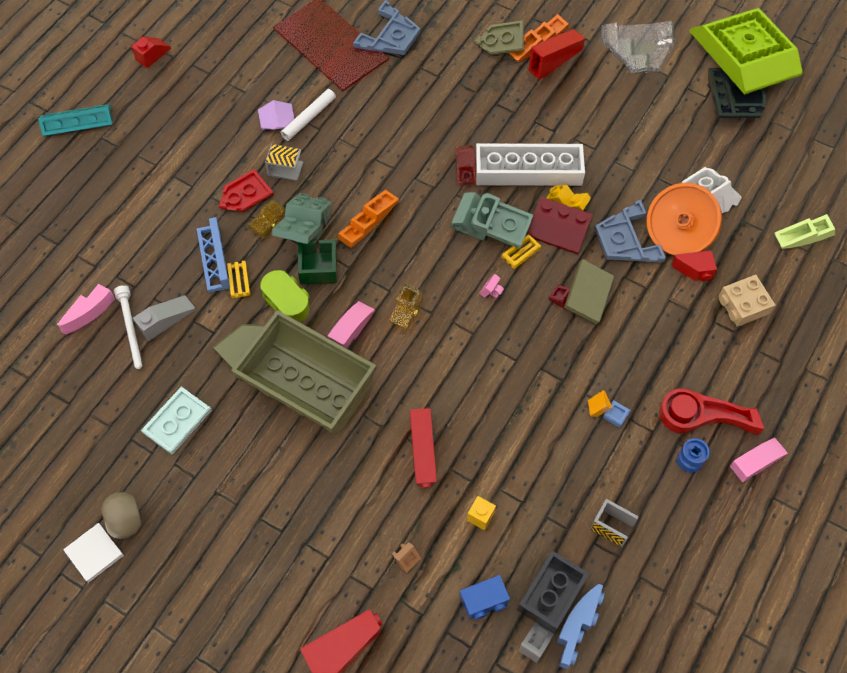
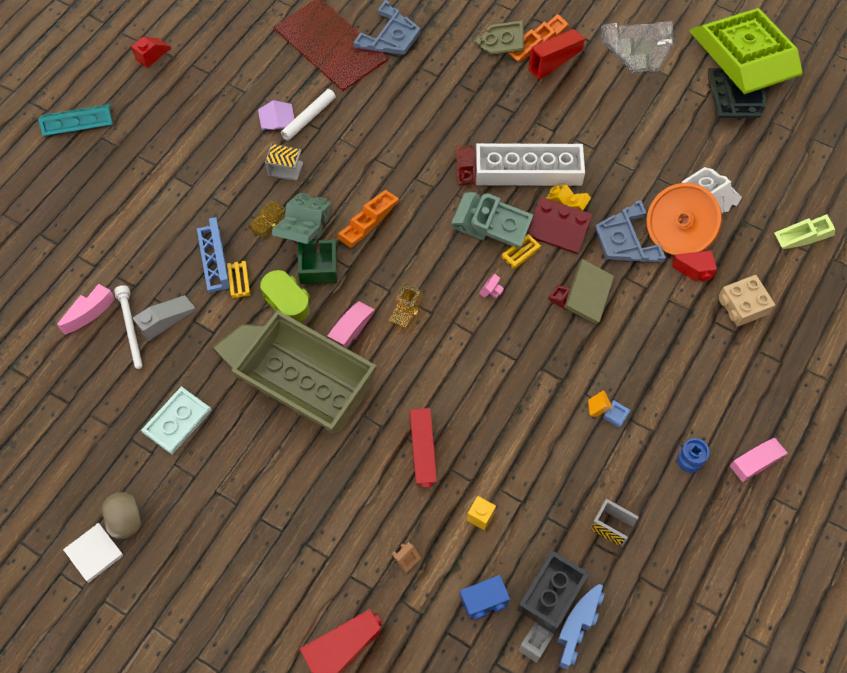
red tile [219,169,274,212] -> none
red animal [659,389,764,435] -> none

